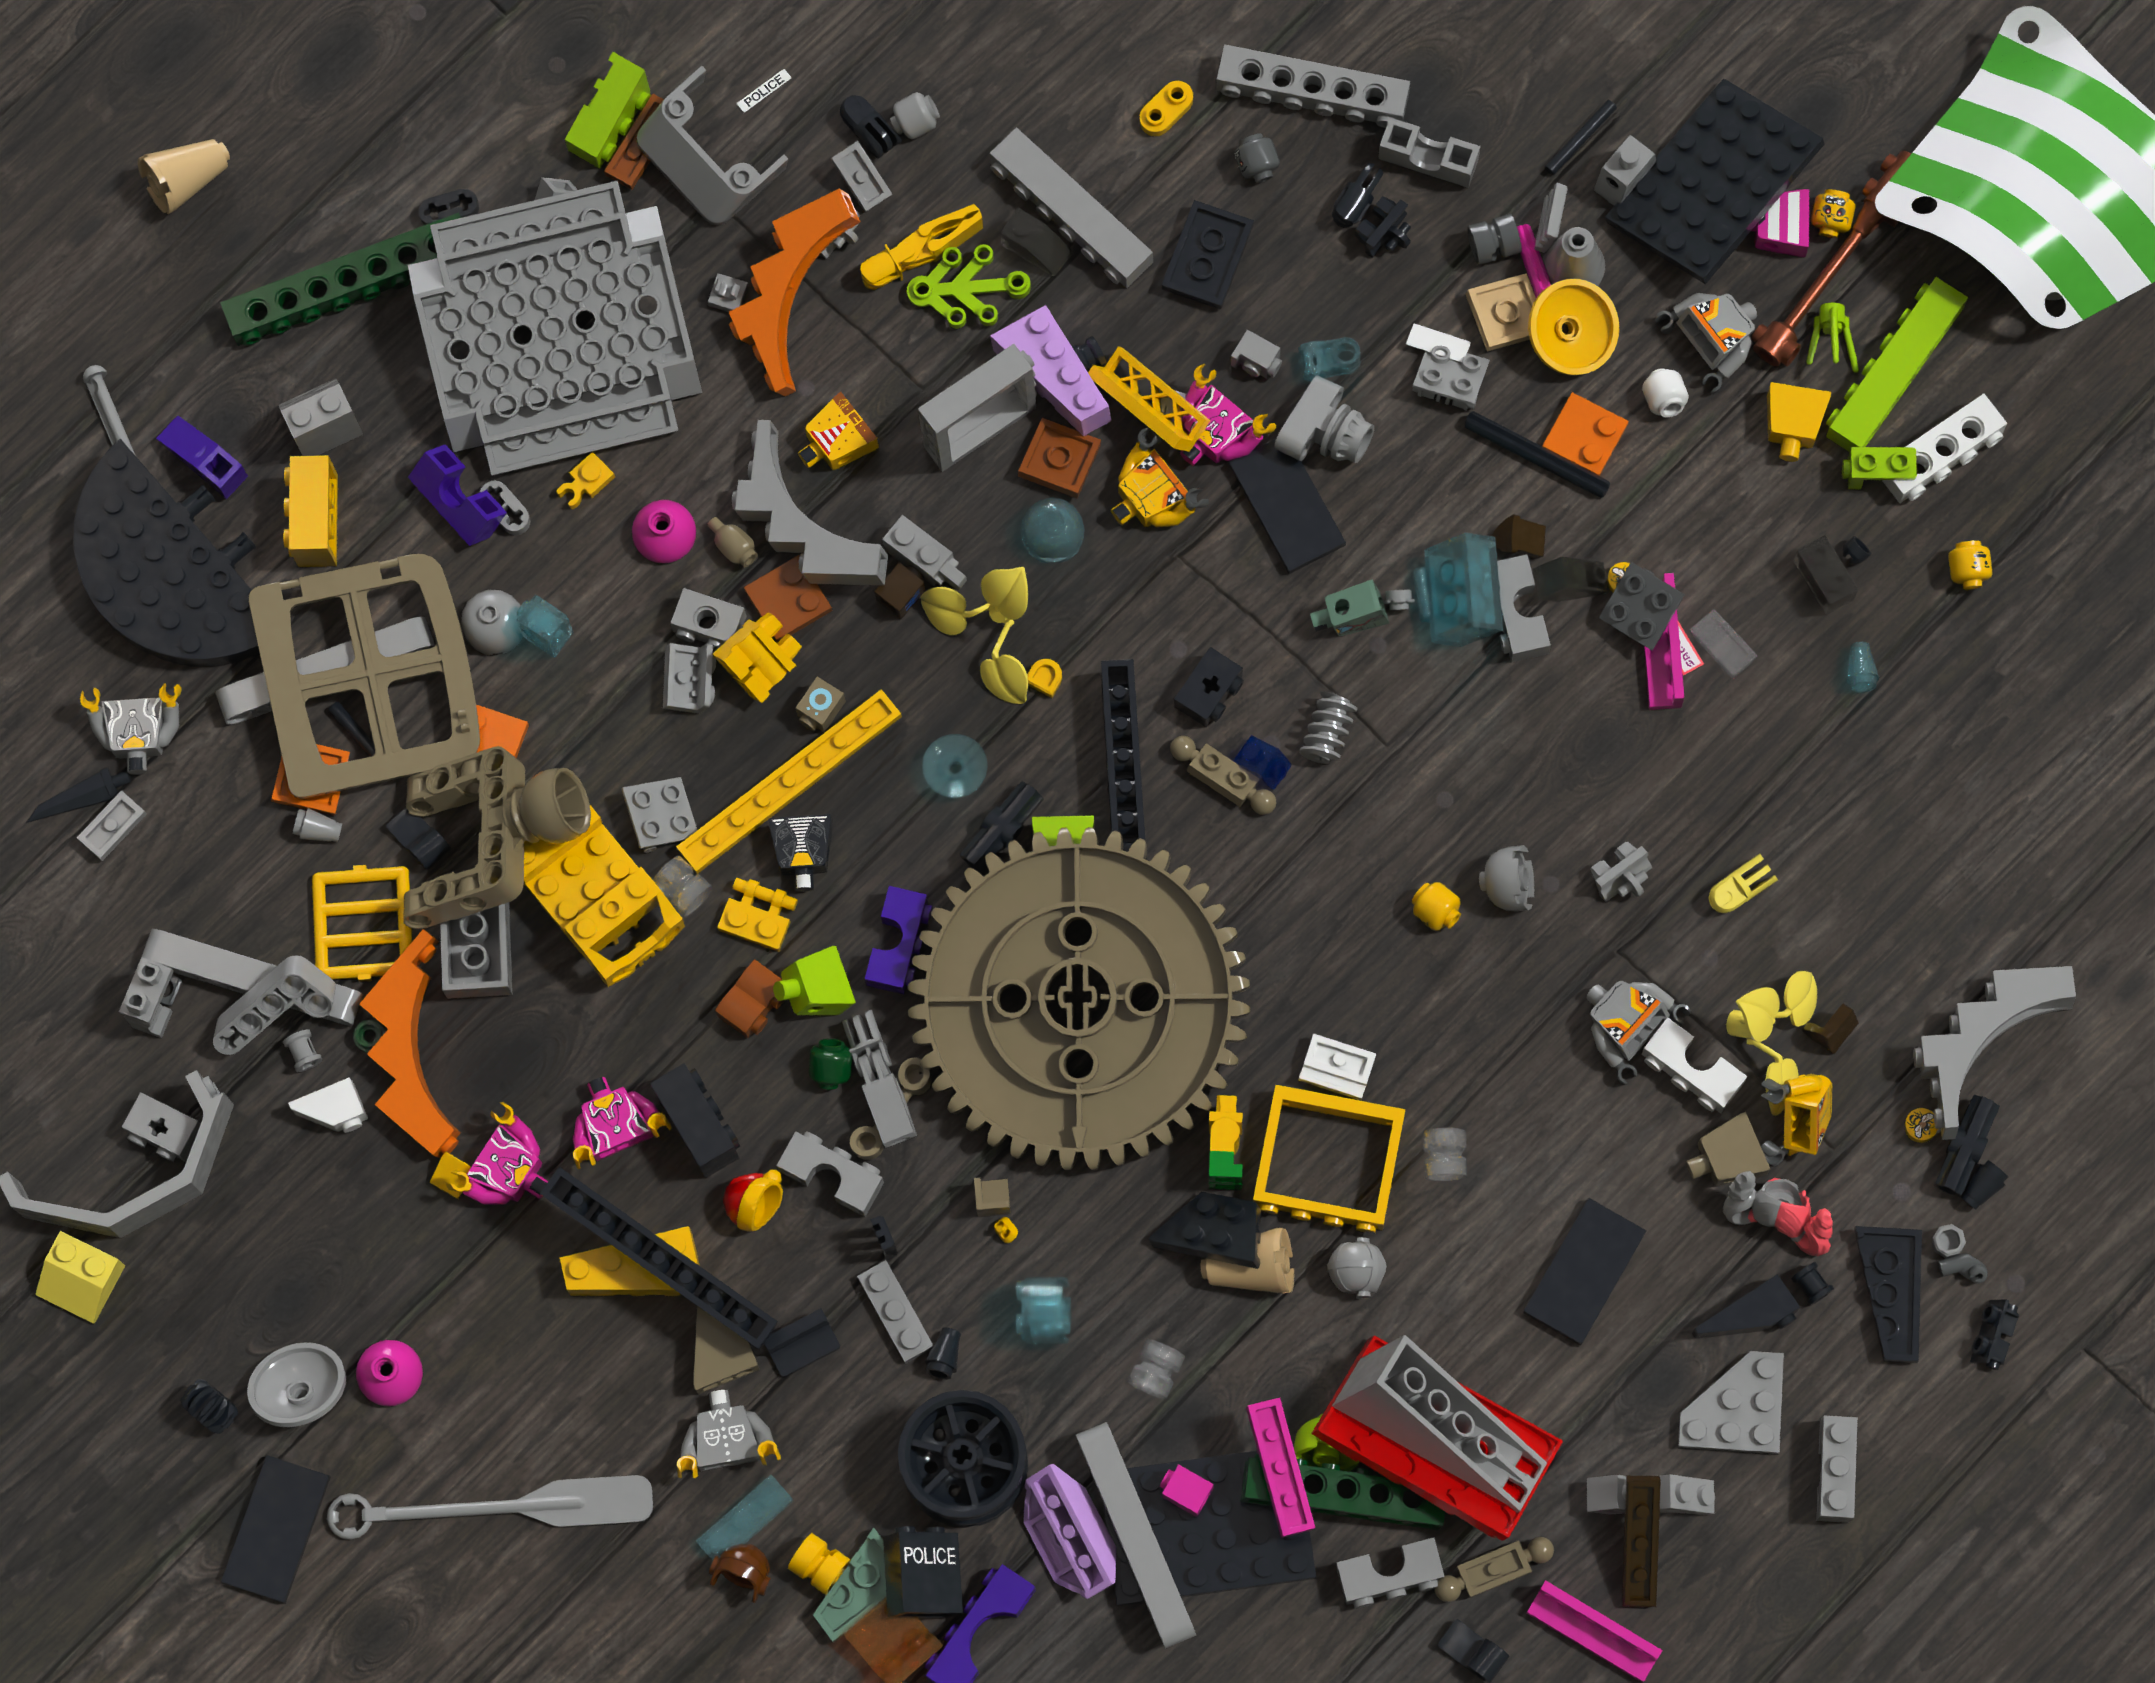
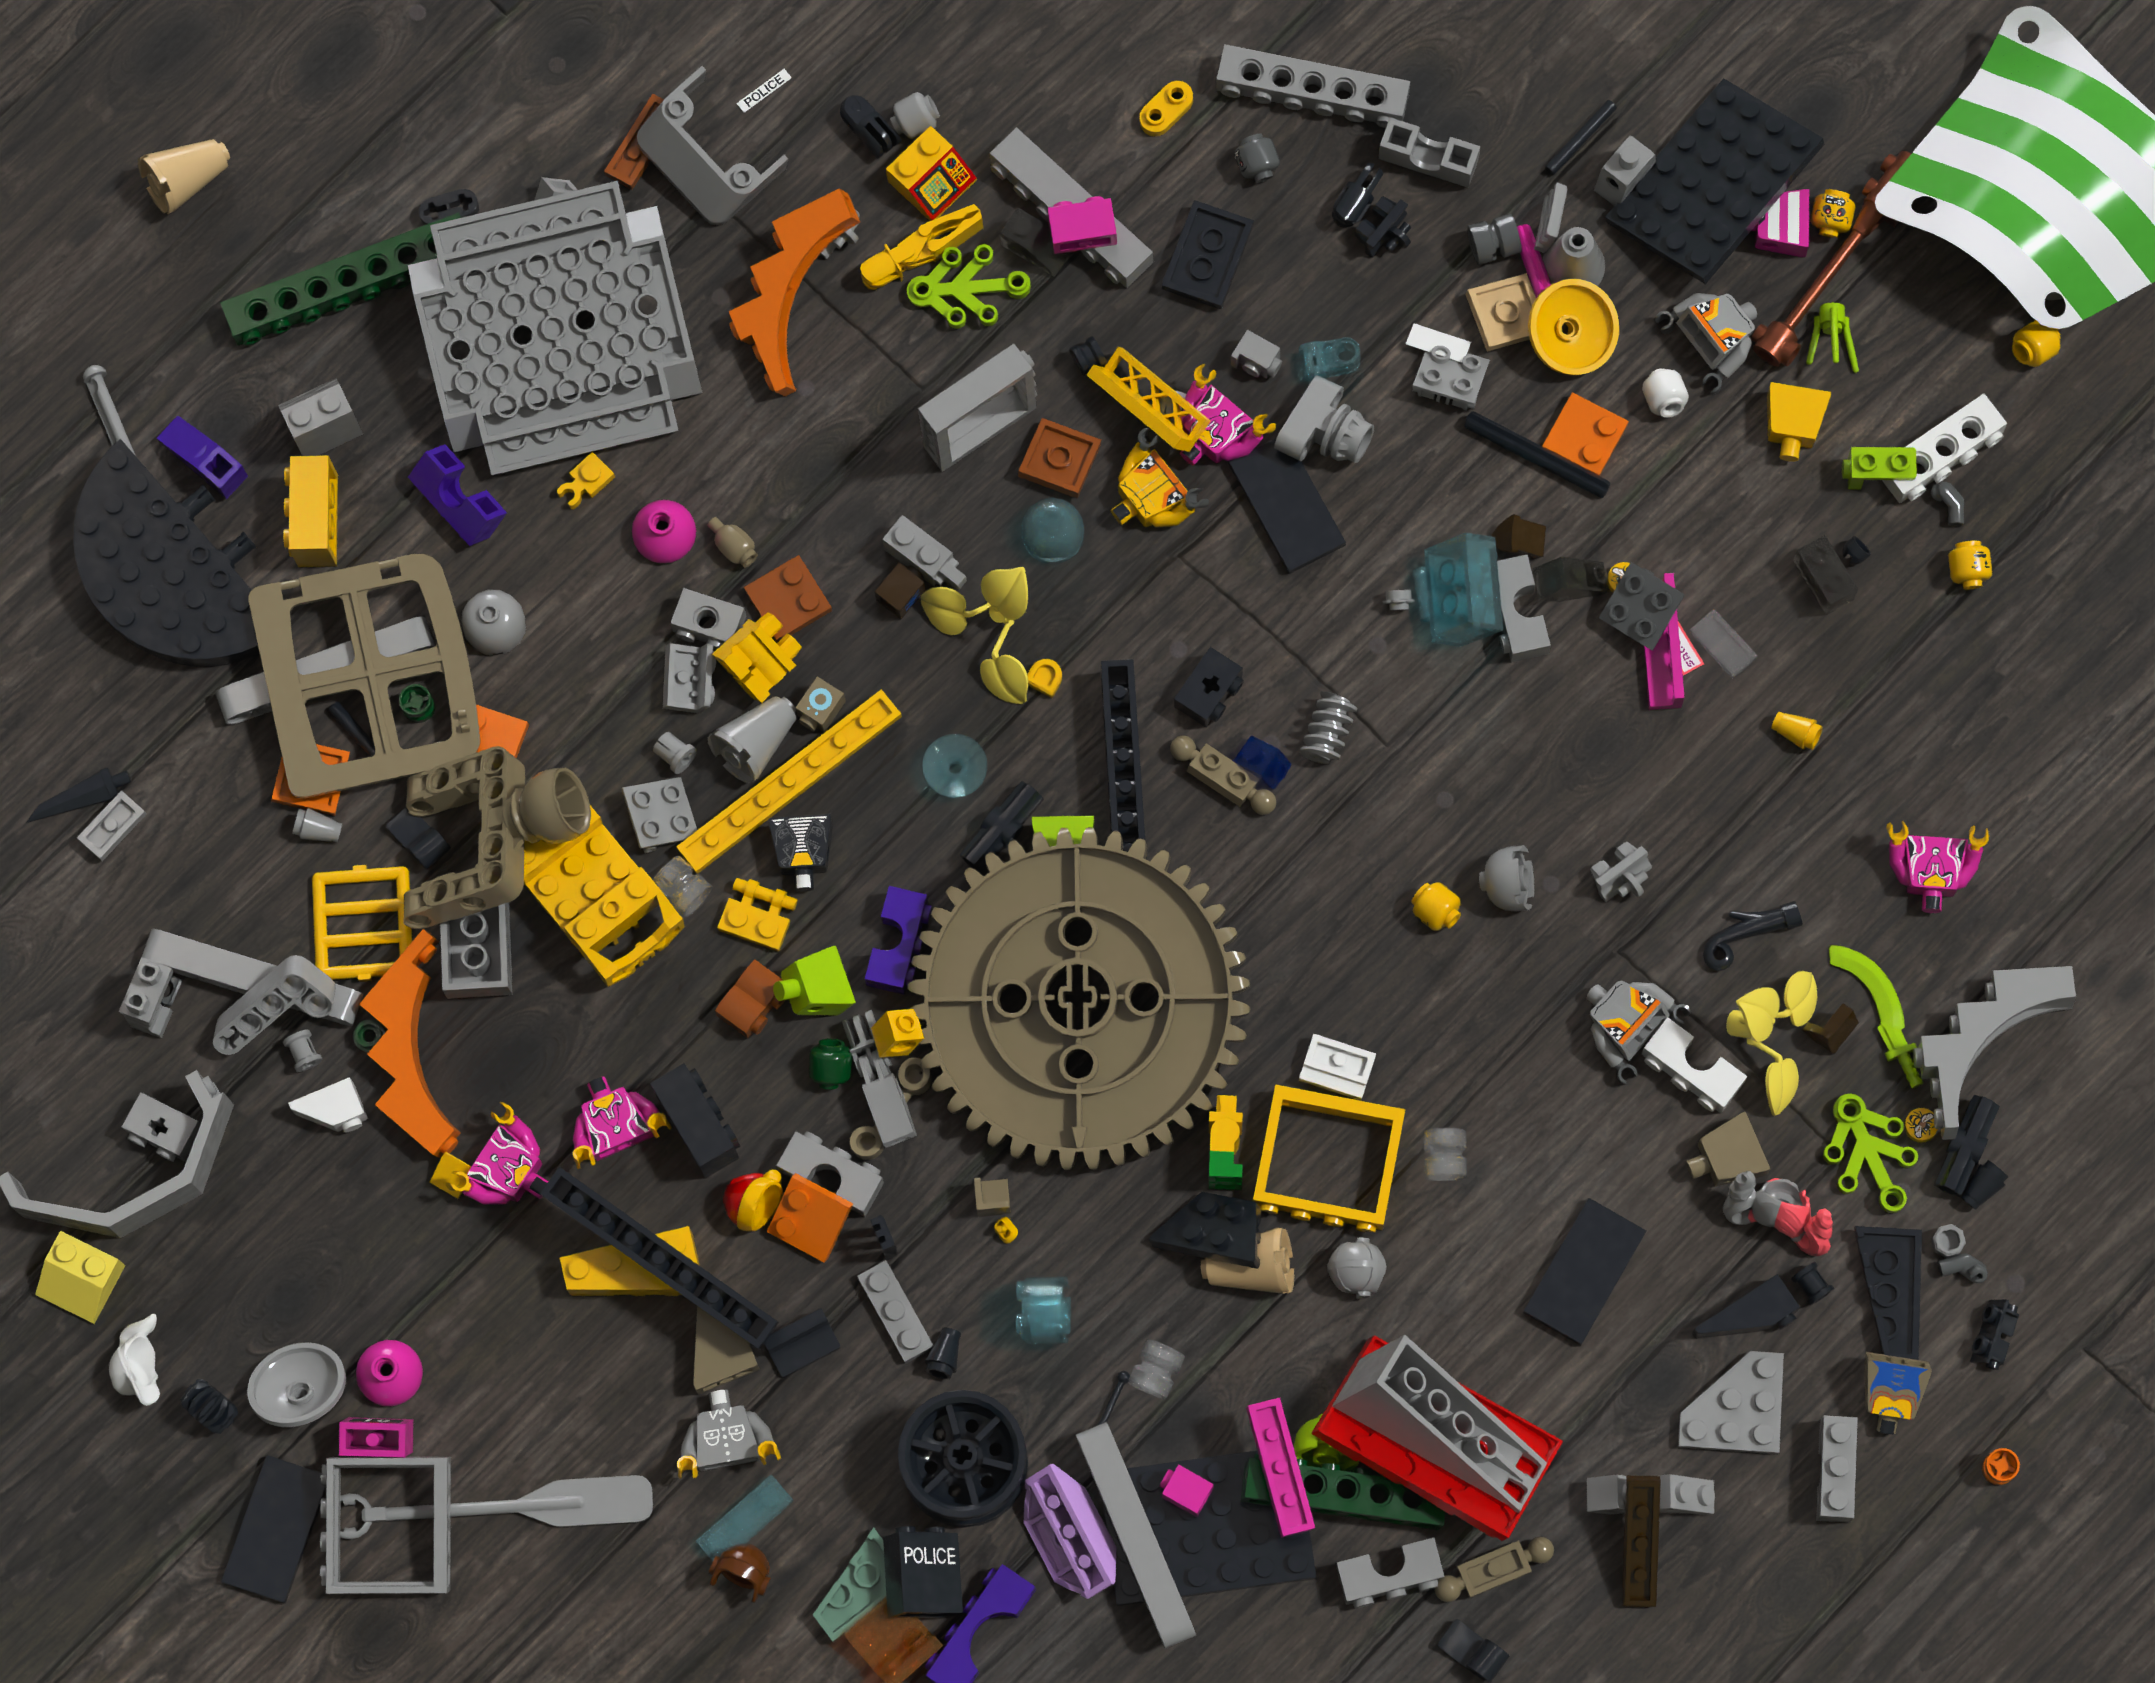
light grey torso [80,683,182,775] -> none
light grey beam [480,480,531,535] -> none
clear light blue brick [517,594,574,658] -> none
lime wedge [565,52,651,169] -> none
light grey tile [708,273,749,312] -> none
light grey arch [732,420,888,586] -> none
yellow wheel [788,1533,850,1595] -> none
torso [798,392,879,470] -> none
light grey hinge [831,141,892,212] -> none
lavender wedge [990,305,1111,436] -> none
sand green torso [1310,579,1389,636] -> none
dark pink fence [1526,1580,1663,1683] -> none
light yellow arm [1709,853,1778,913] -> none
yellow torso [1761,1074,1832,1166] -> none
lime brick [1826,277,1968,452] -> none
clear light blue cone [1847,642,1879,692] -> none
none -> white hair [109,1314,160,1406]
none -> light grey window [320,1457,451,1594]
none -> dark pink brick [339,1417,414,1457]
none -> dark green wheel [399,684,435,723]
none -> light grey bush [653,732,697,774]
none -> light grey cone [708,696,796,783]
none -> orange plate [767,1173,853,1263]
none -> yellow brick [871,1009,924,1058]
none -> yellow slope [886,126,977,221]
none -> dark pink brick [1048,196,1117,254]
none -> black hinge [1098,1371,1130,1425]
none -> black plant [1703,901,1803,971]
none -> yellow cone [1771,711,1823,750]
none -> lime plant [1823,1094,1918,1213]
none -> lime sword [1829,945,1923,1089]
none -> torso [1865,1352,1932,1434]
none -> dark pink torso [1886,821,1989,913]
none -> dark grey arm [1931,481,1964,527]
none -> orange wheel [1982,1448,2020,1486]
none -> yellow head [2012,320,2060,367]

